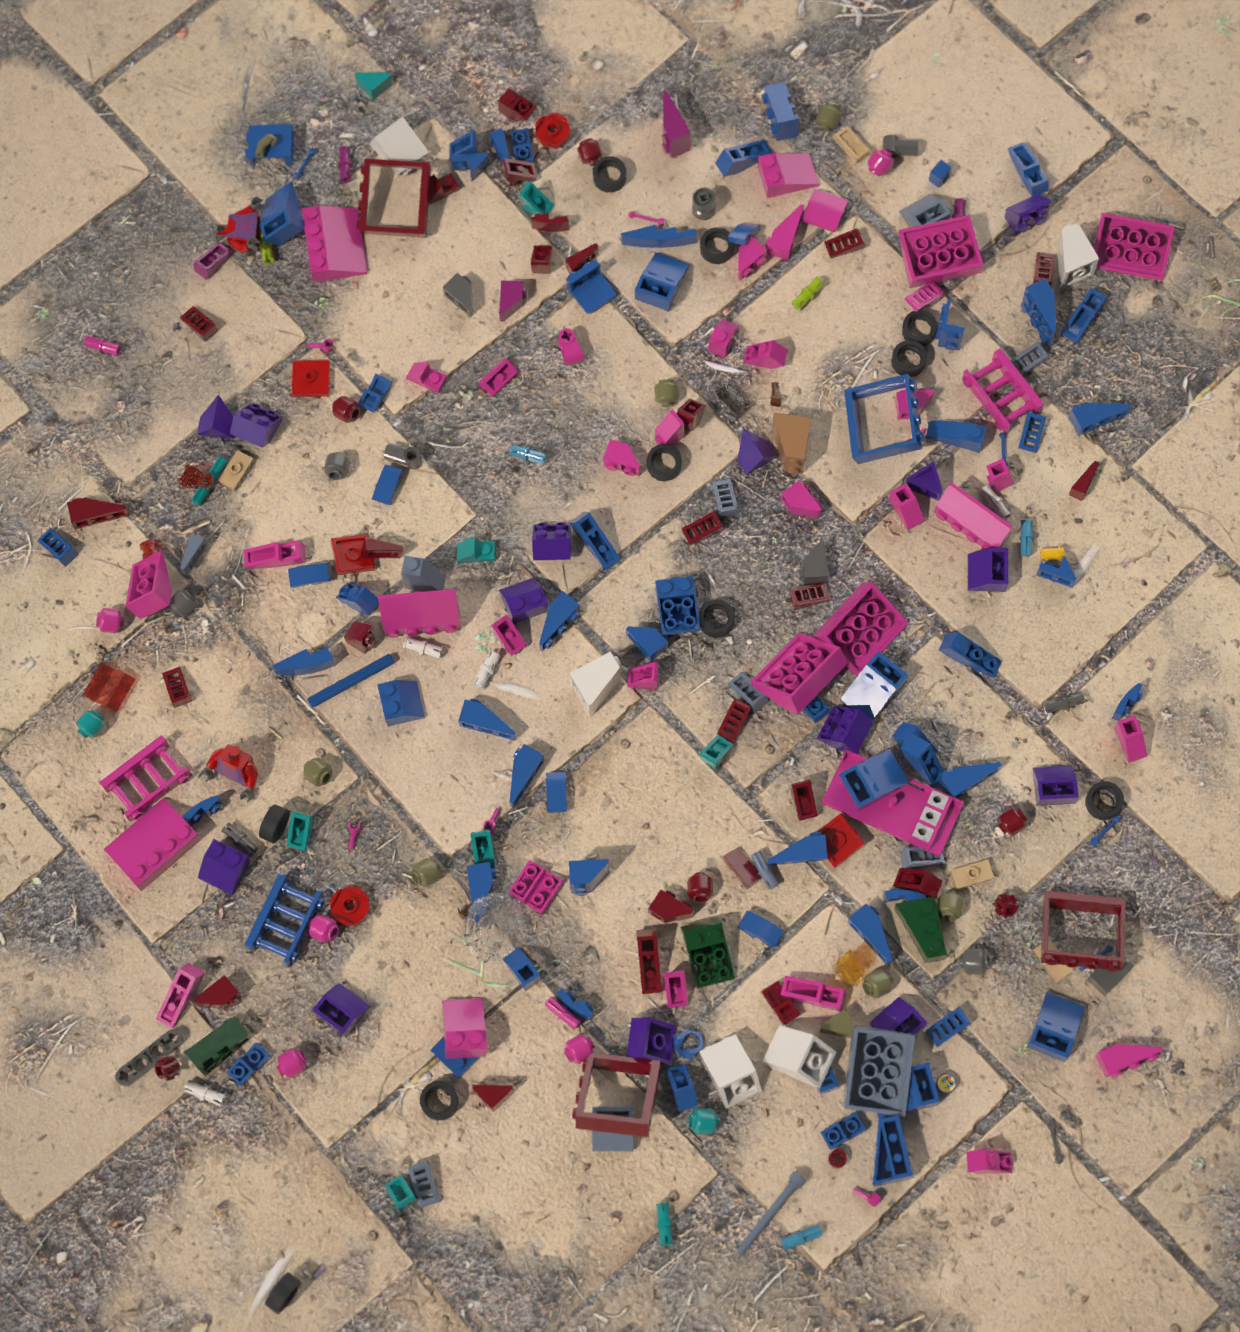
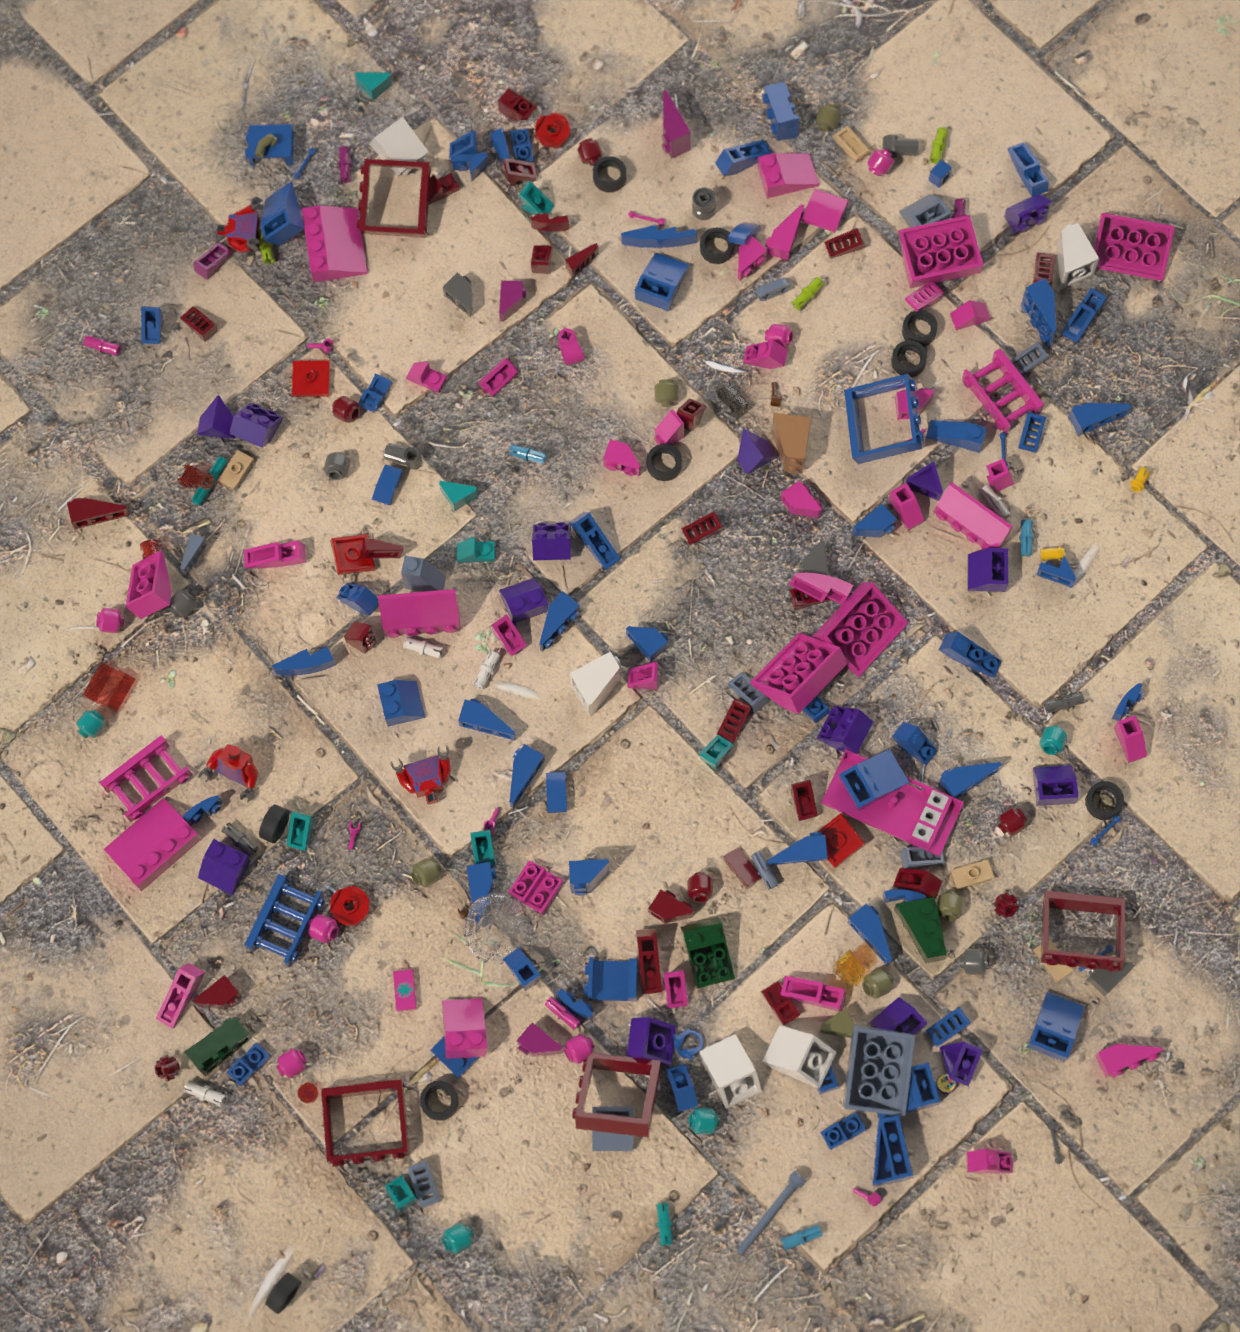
blue slope [37,528,78,567] -> none
dark grey beam [115,1029,184,1087] -> none
dark red slope [162,667,192,708] -> none
blue slope [288,563,330,588] -> none
olive head [303,758,333,787] -> none
blue axle [307,654,394,708] -> none
dark purple slope [312,982,371,1038] -> none
dark red slope [472,1085,514,1112] -> none
blue bracket [566,260,616,314] -> none
blue slope [655,576,700,635] -> none
black tyre [699,599,735,638] -> none
dark pink slope [708,319,739,358] -> none
sand blue slope [712,479,738,518] -> none
blue slope [737,910,784,948] -> none
dark red bush [828,1149,847,1169] -> none
slope [840,651,908,721] -> none
blue slope [901,734,944,788] -> none
blue bracket [935,298,965,351] -> none
dark red slope [1069,461,1099,501] -> none
none -> blue slope [141,306,164,344]
none -> clear red tile [298,1083,319,1104]
none -> dark red window [321,1079,410,1167]
none -> red torso [390,745,451,805]
none -> dark pink tile [393,969,417,1012]
none -> teal slope [439,481,478,511]
none -> teal head [441,1223,473,1254]
none -> magenta slope [517,1023,564,1057]
none -> blue panel [584,957,637,1002]
none -> sand blue beam [756,278,791,301]
none -> dark pink head [765,324,793,348]
none -> dark pink slope [788,573,853,605]
none -> blue slope [853,503,897,538]
none -> lime pin [929,127,948,164]
none -> dark purple slope [939,1041,983,1086]
none -> dark pink slope [950,300,991,330]
none -> teal head [1039,725,1067,755]
none -> yellow pin [1130,467,1151,492]

